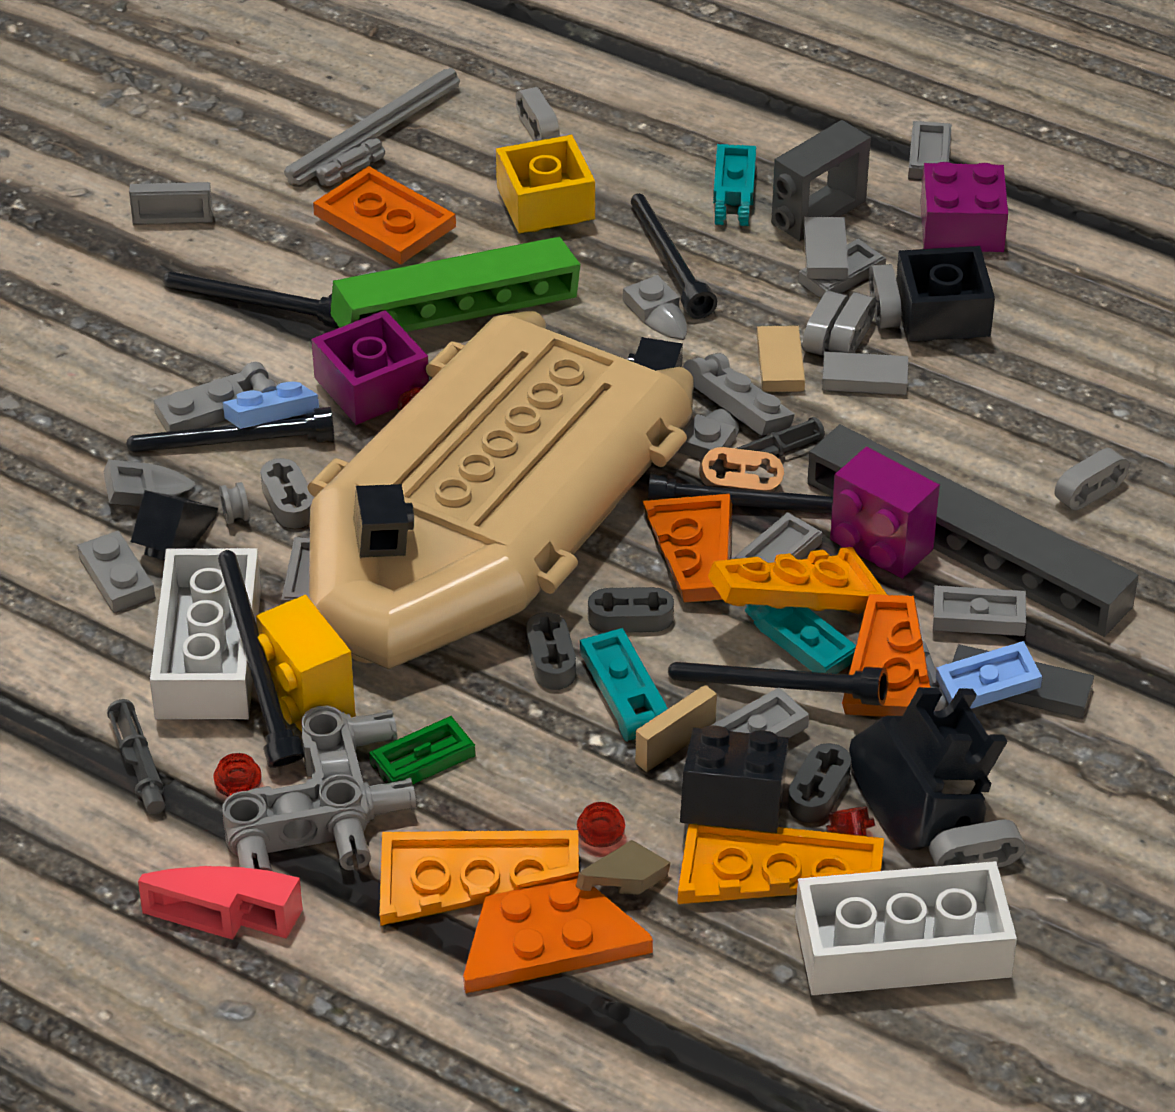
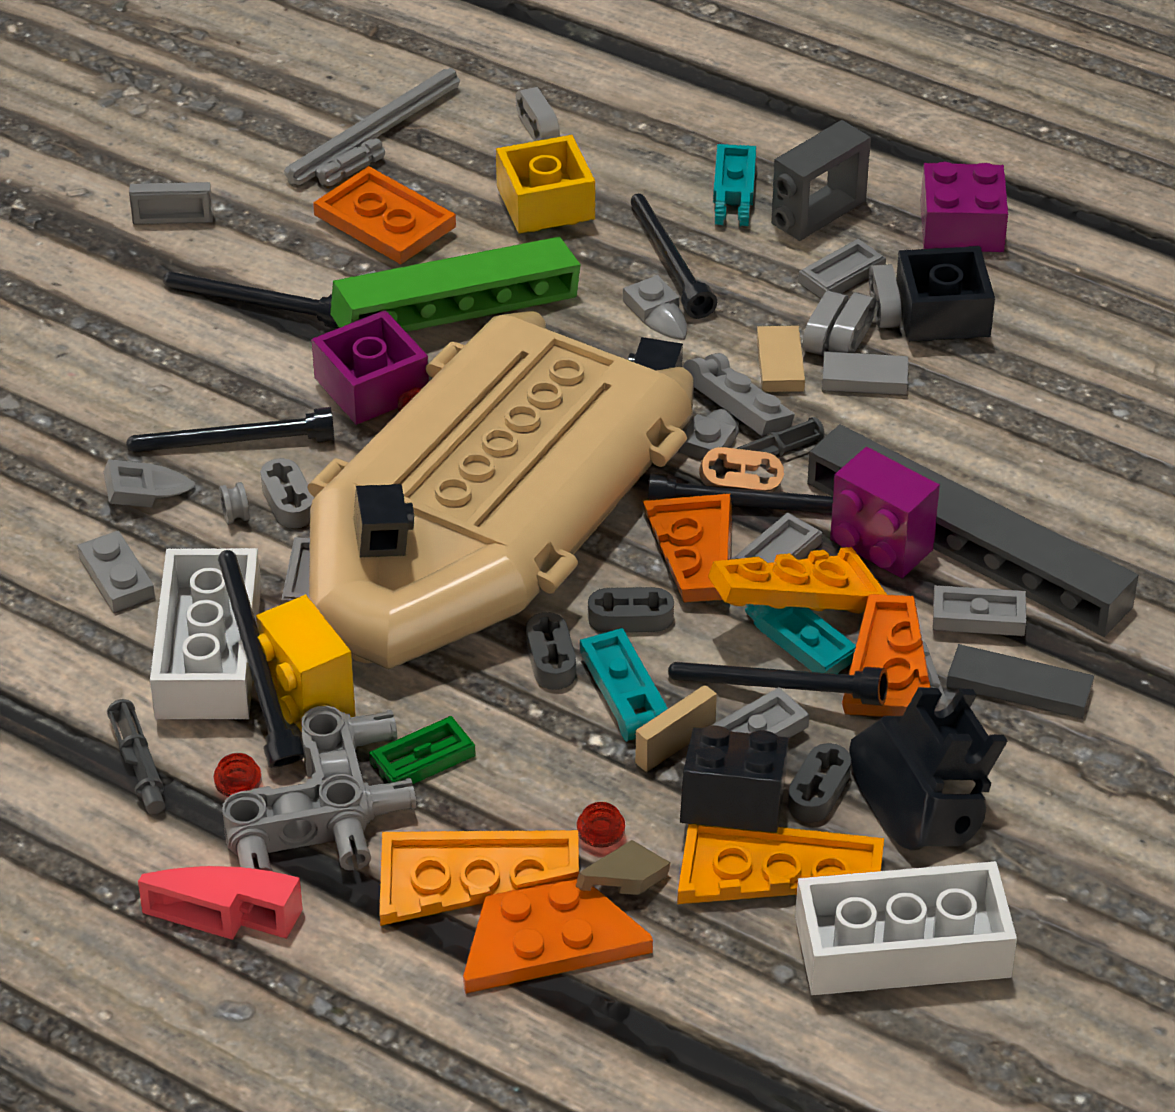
black slope [130,490,218,560] -> none
light grey plate [153,362,277,432] -> none
light blue plate [223,381,319,429] -> none
light grey tile [804,217,848,280] -> none
clear red plate [826,807,875,836] -> none
light grey tile [908,121,952,180] -> none
light grey beam [929,820,1025,868] -> none
light blue plate [936,641,1042,709] -> none
light grey beam [1054,447,1129,511] -> none

